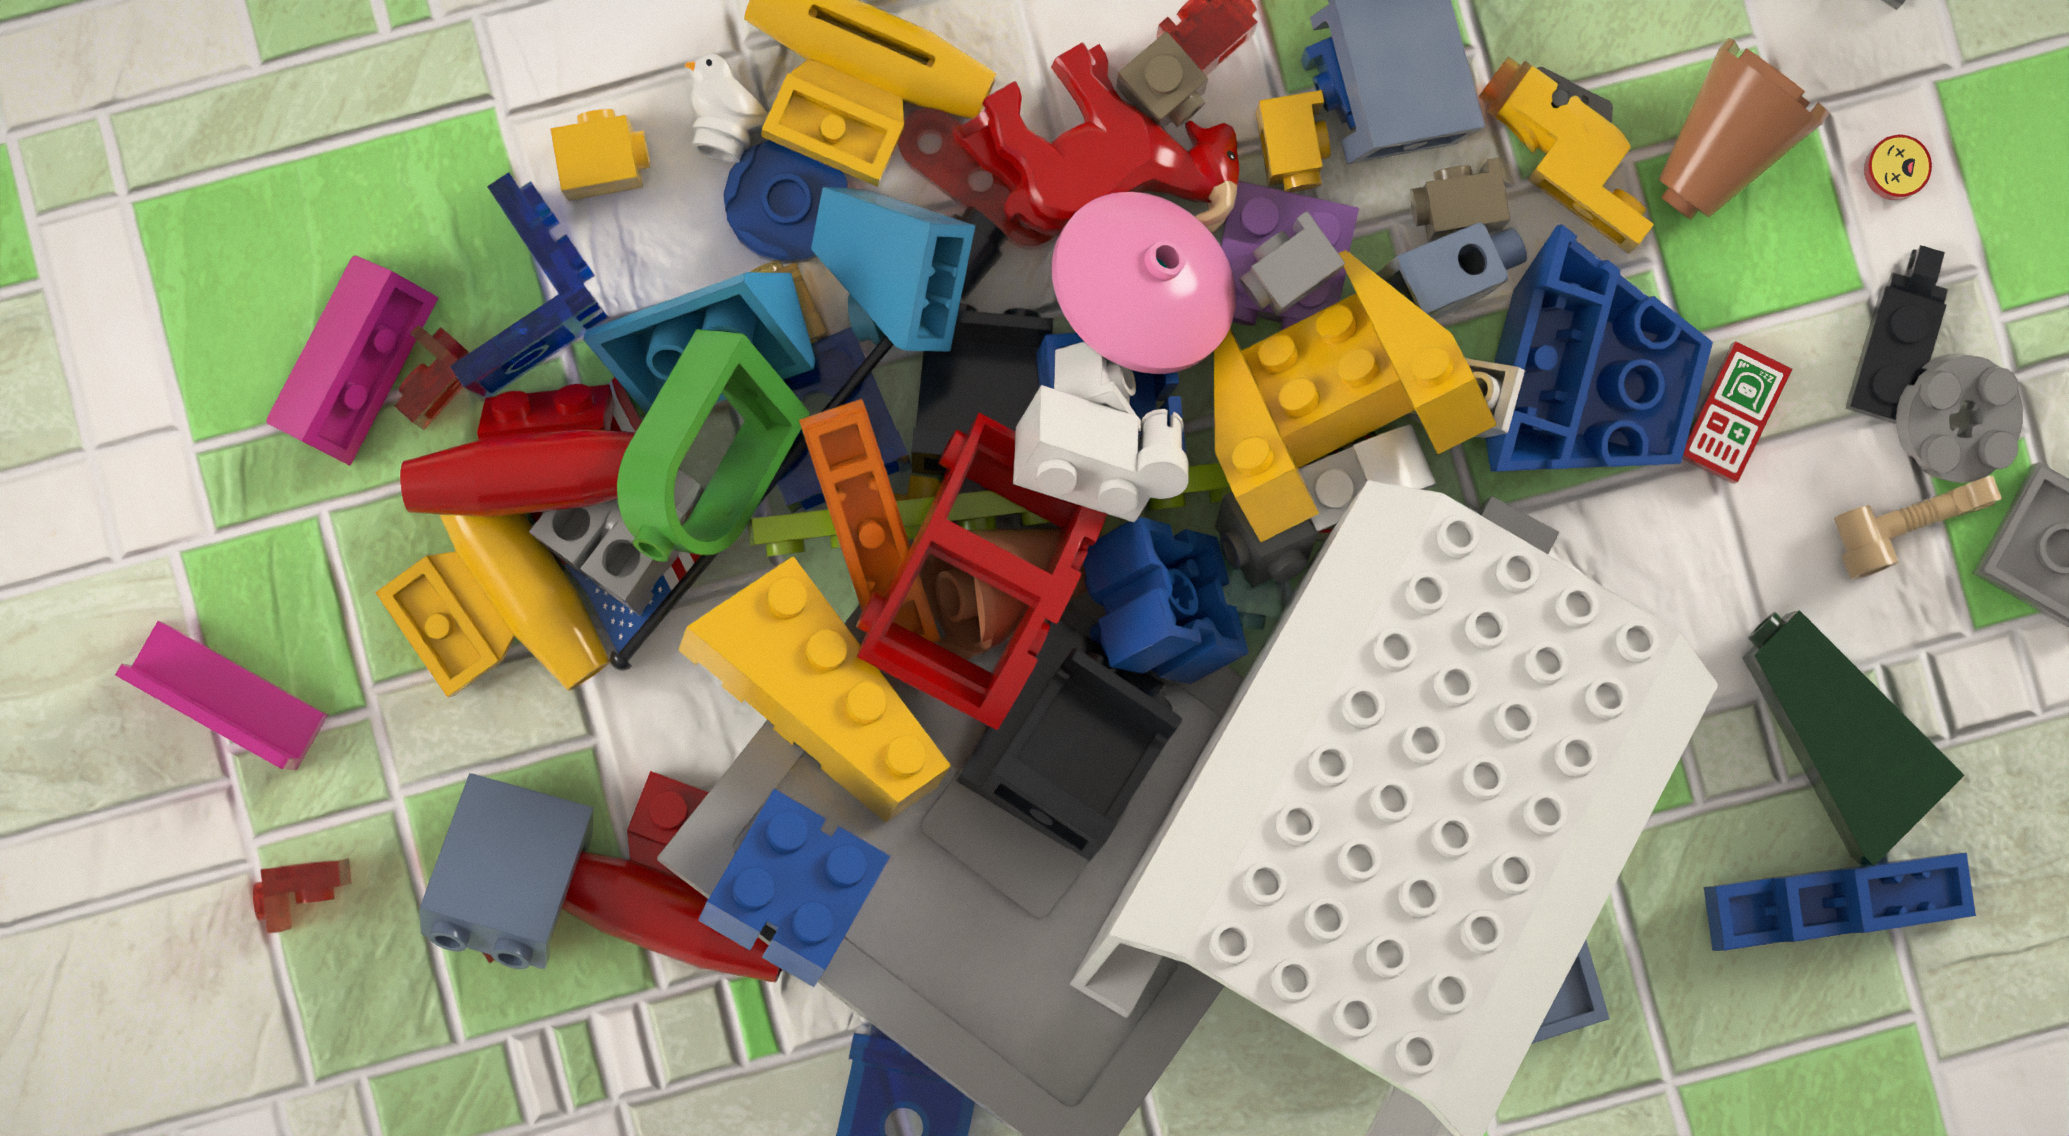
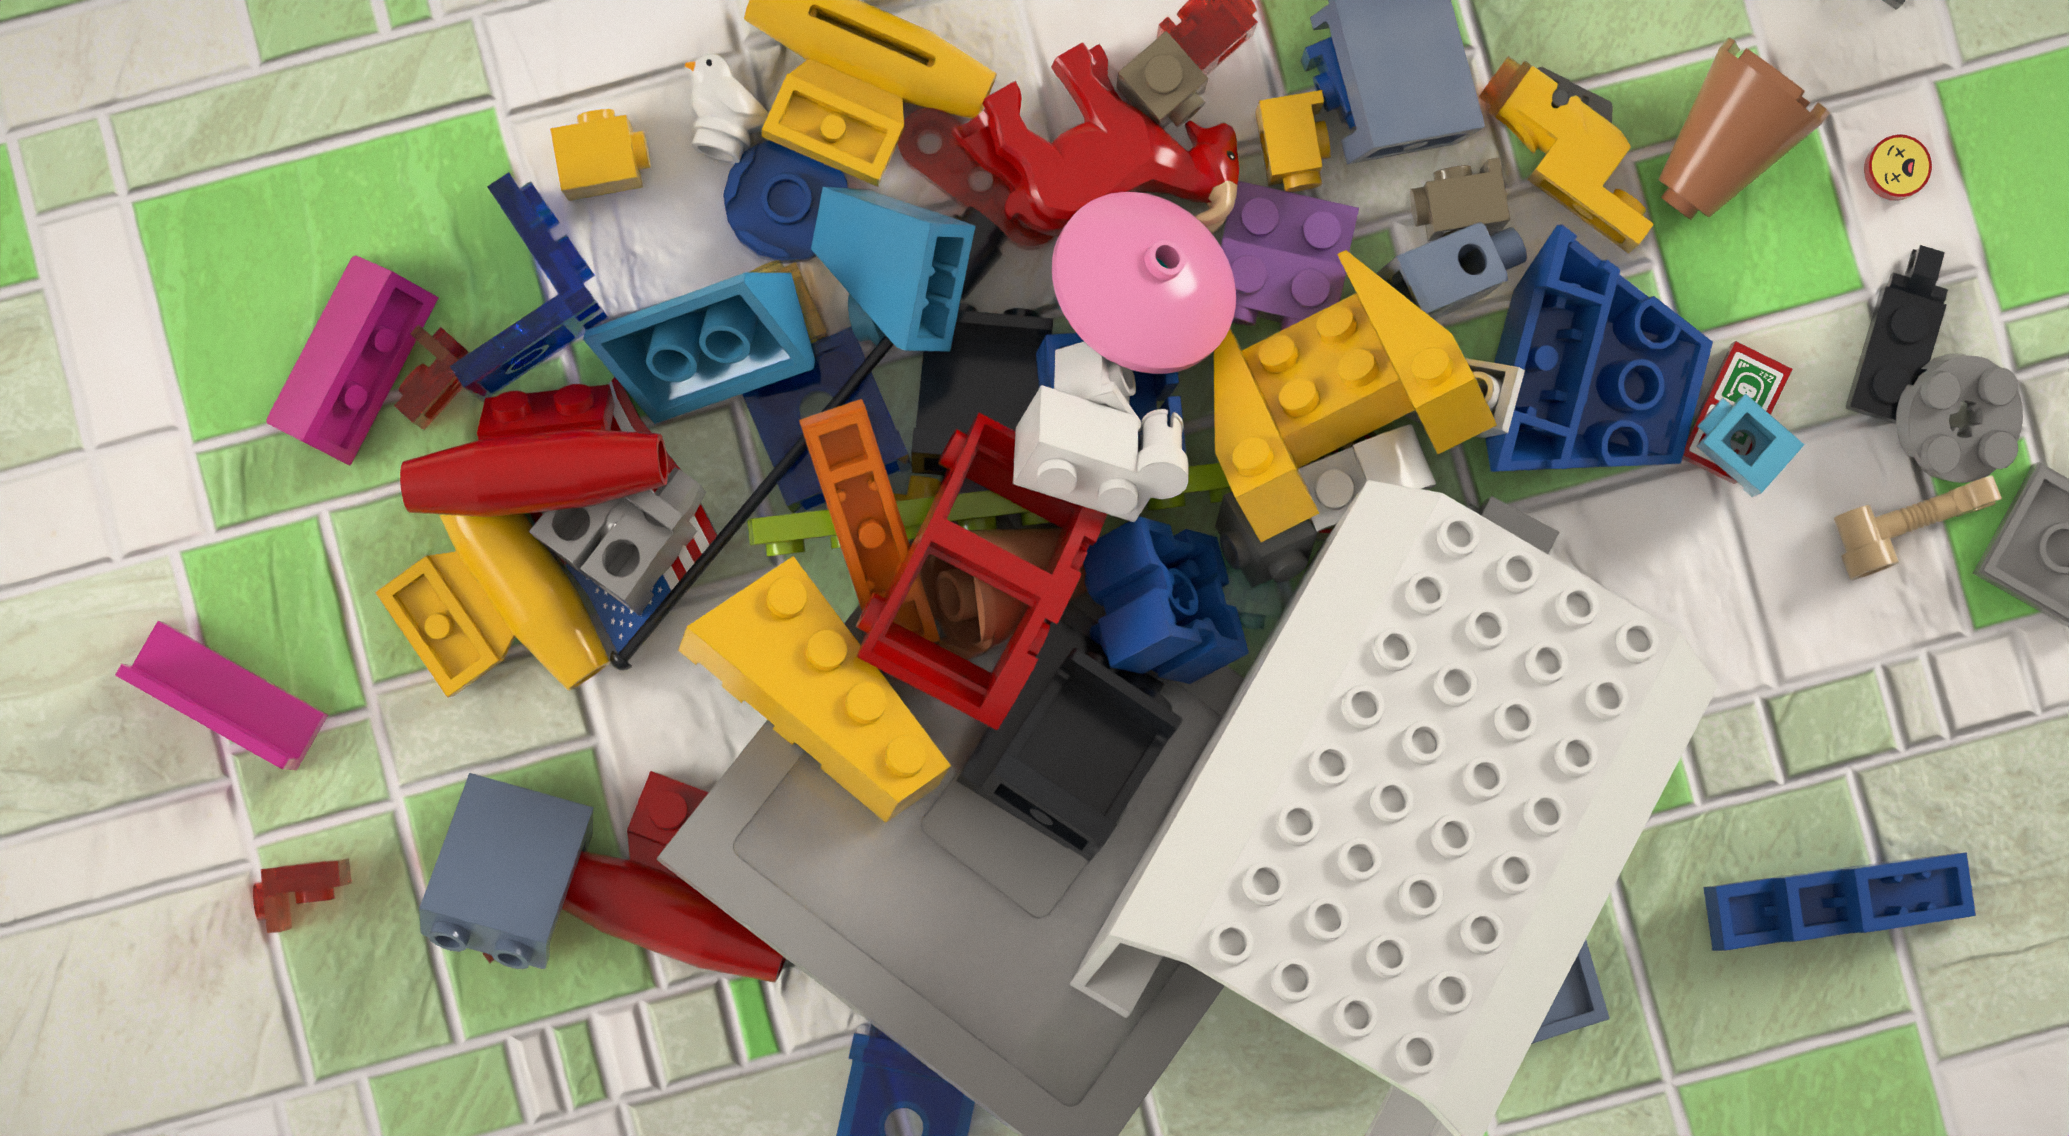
bright green window [617,329,810,562] -> none
blue piece [698,789,891,987] -> none
light grey brick [1239,211,1345,317] -> none
dark green slope [1742,610,1965,866] -> none
none -> medium azure brick [1696,394,1805,498]

